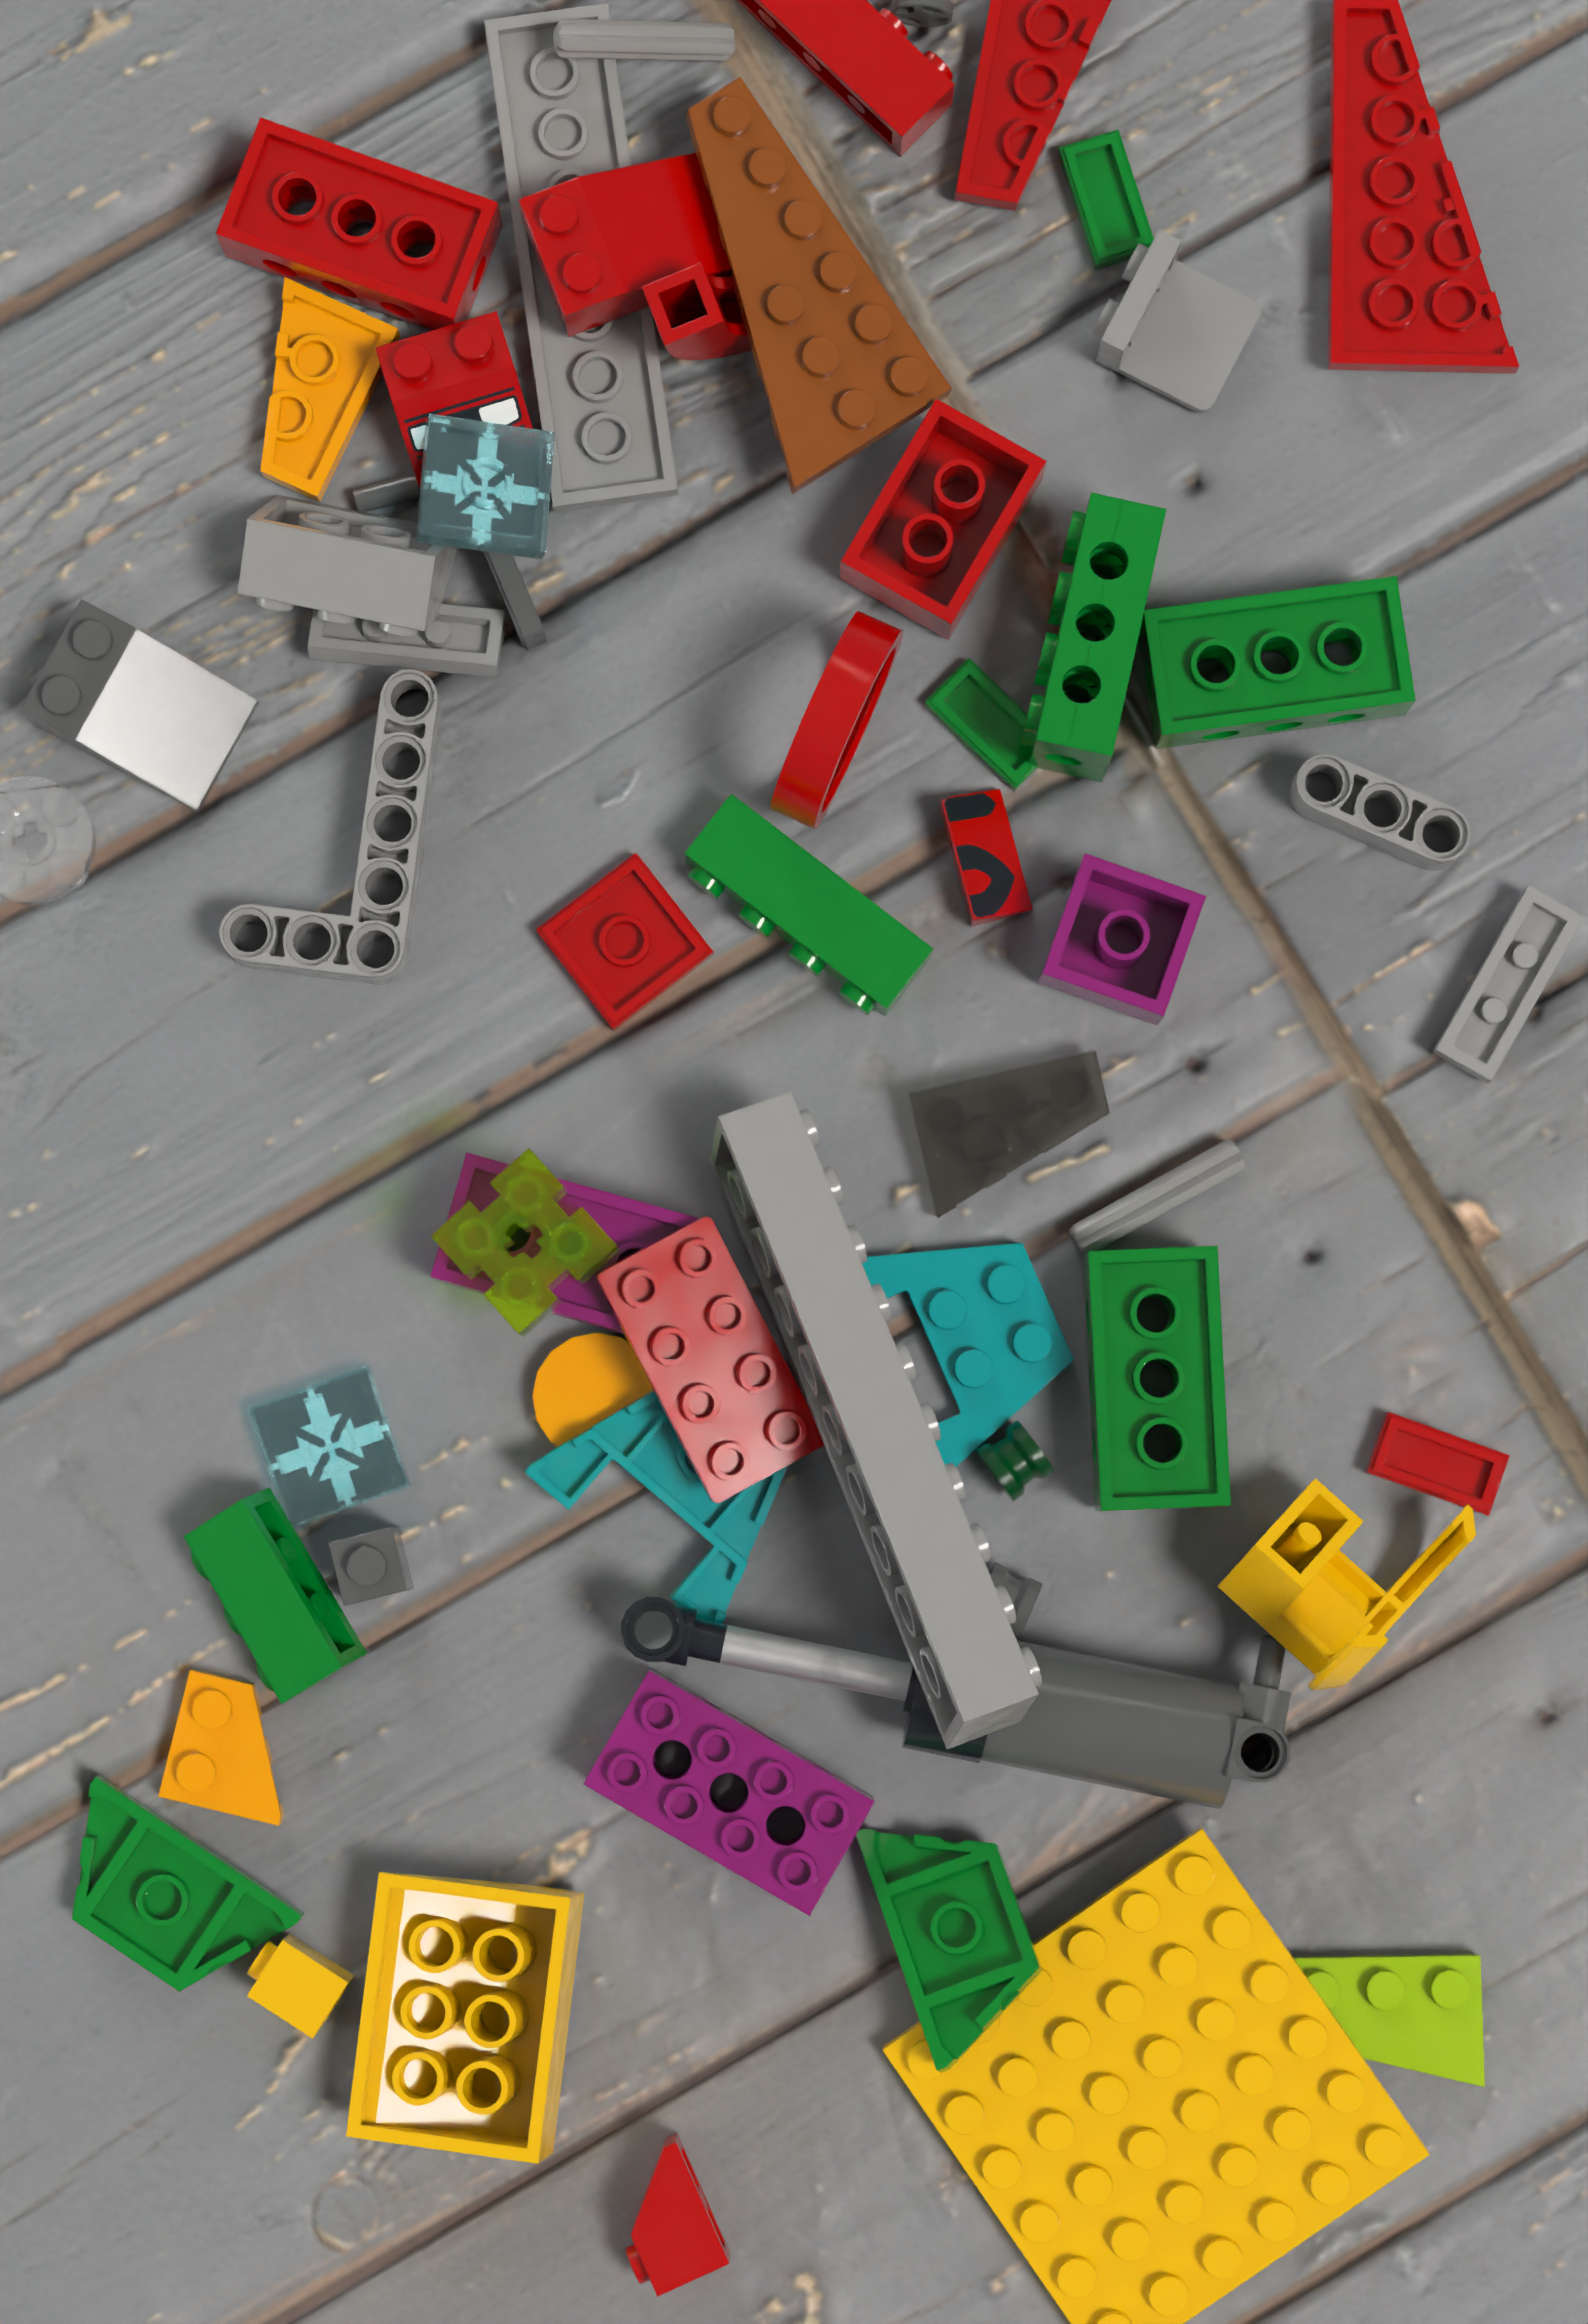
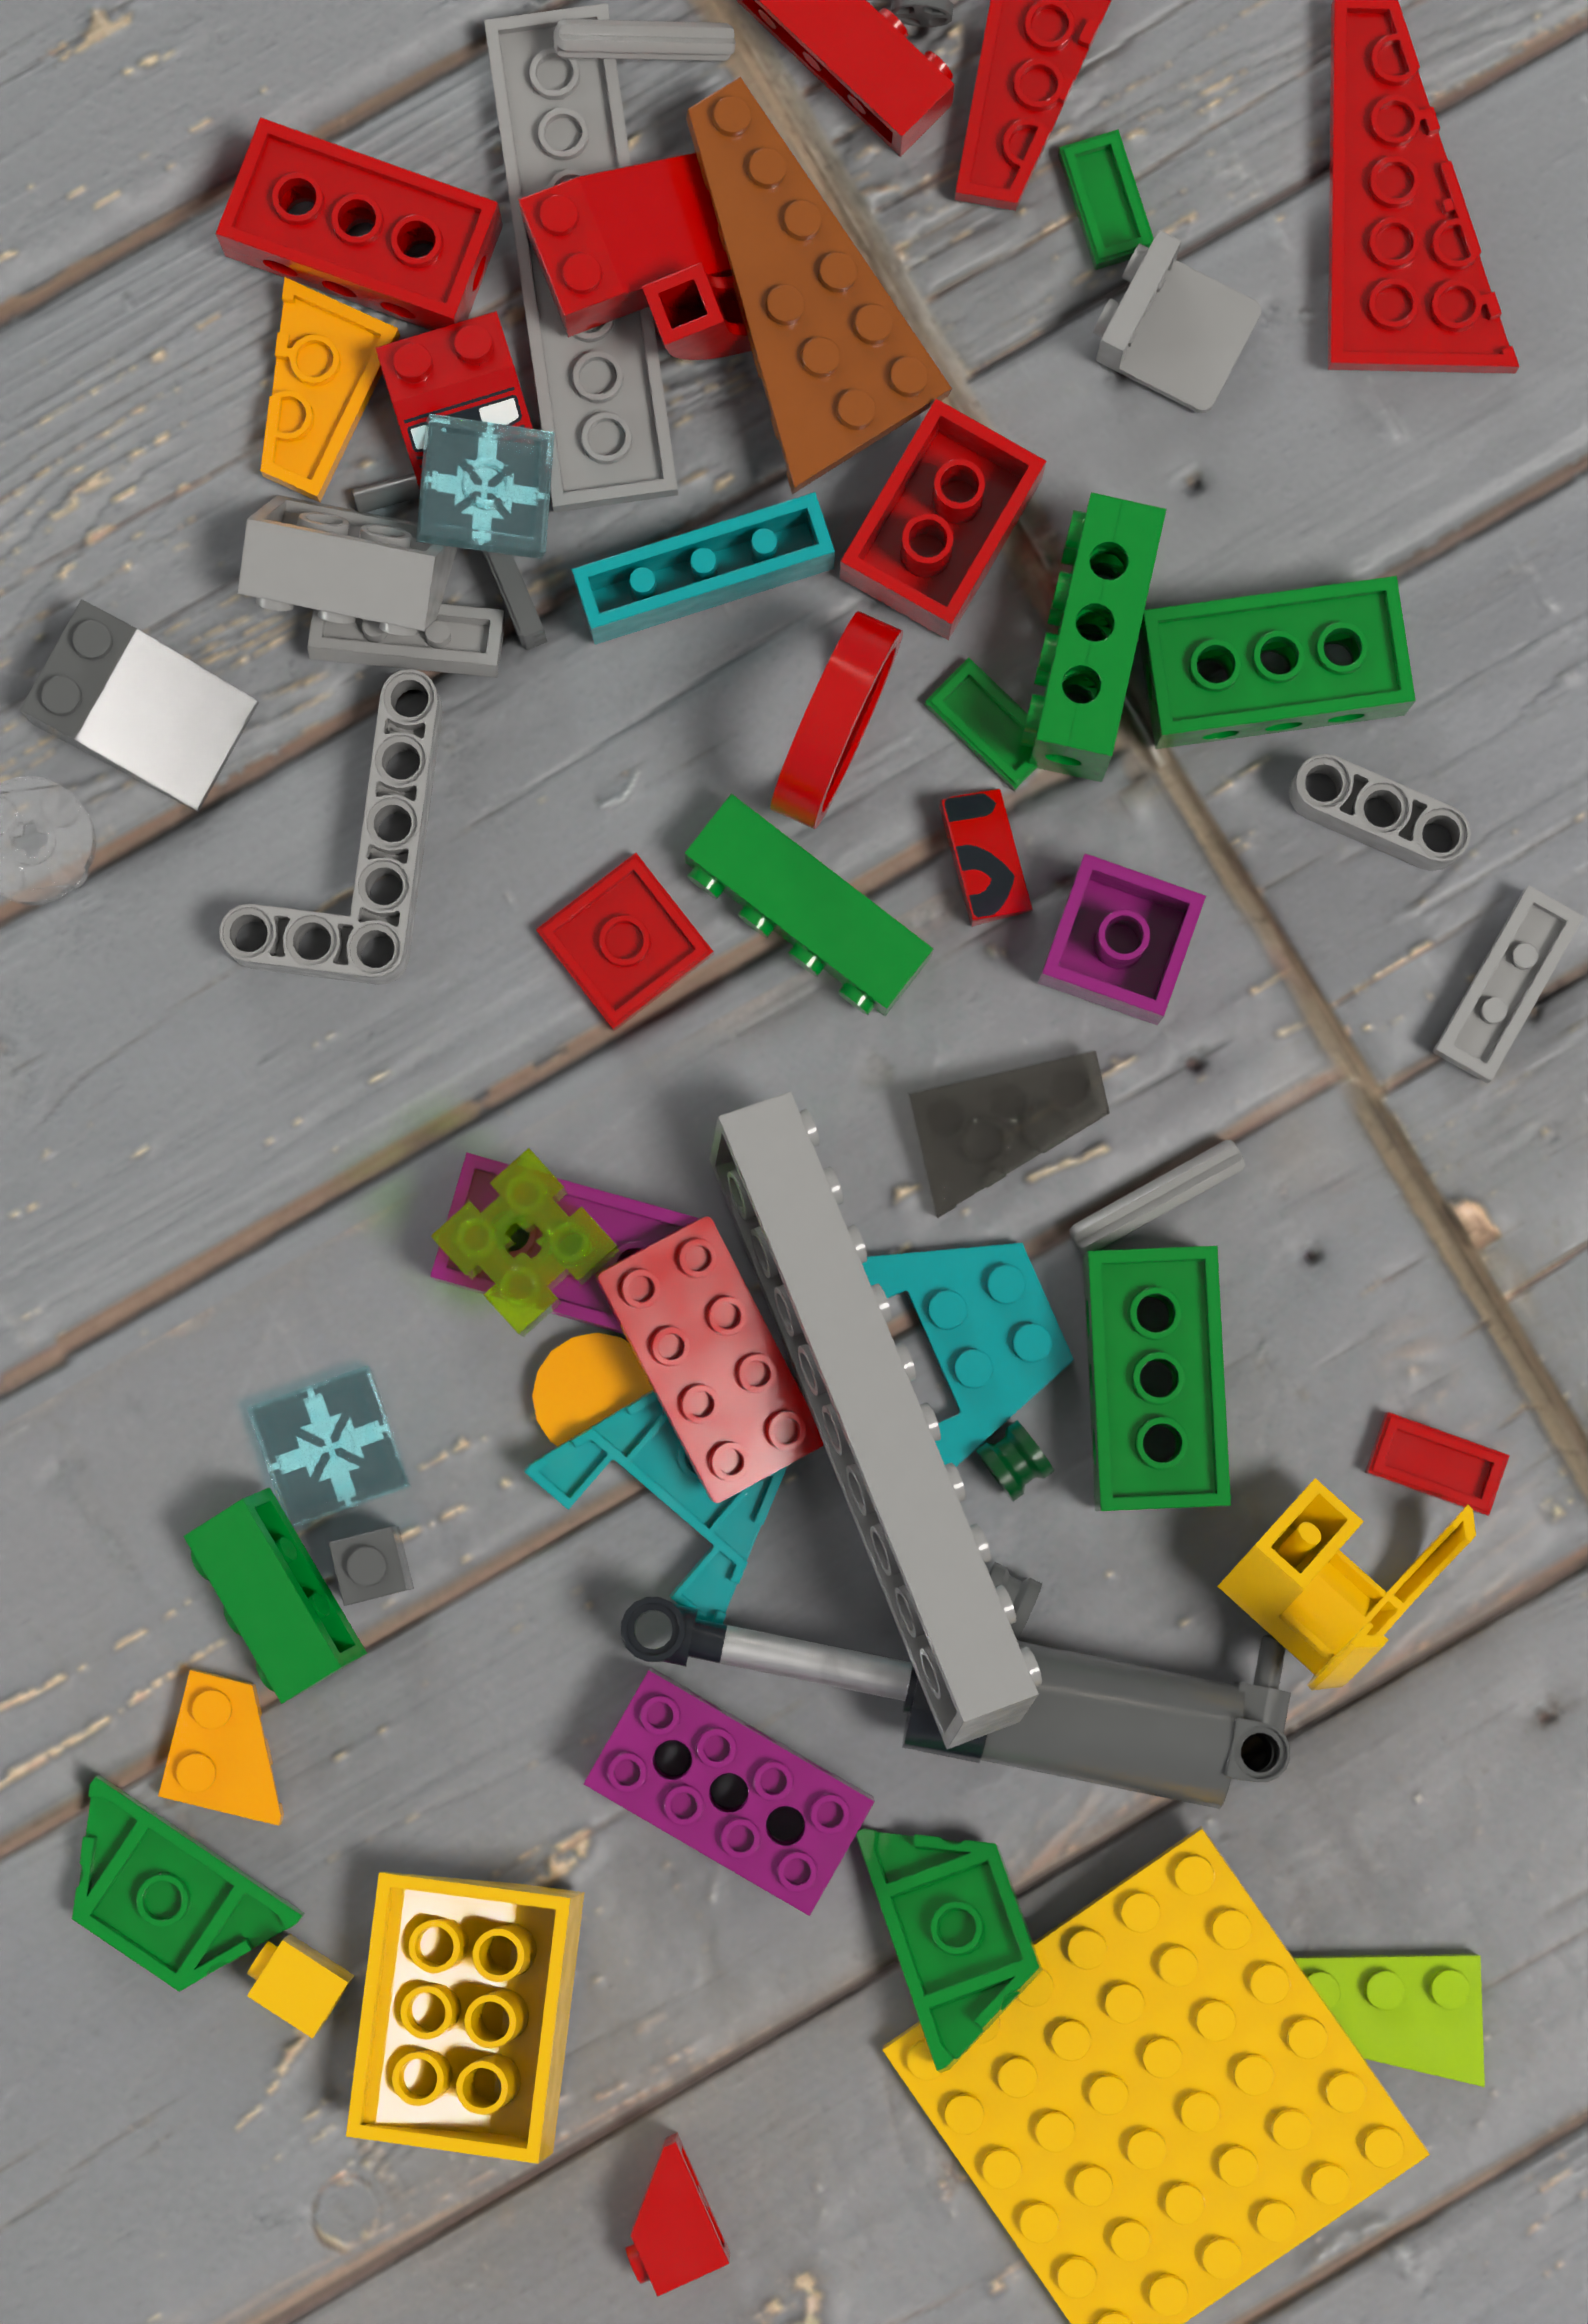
none -> teal brick [572,492,835,645]

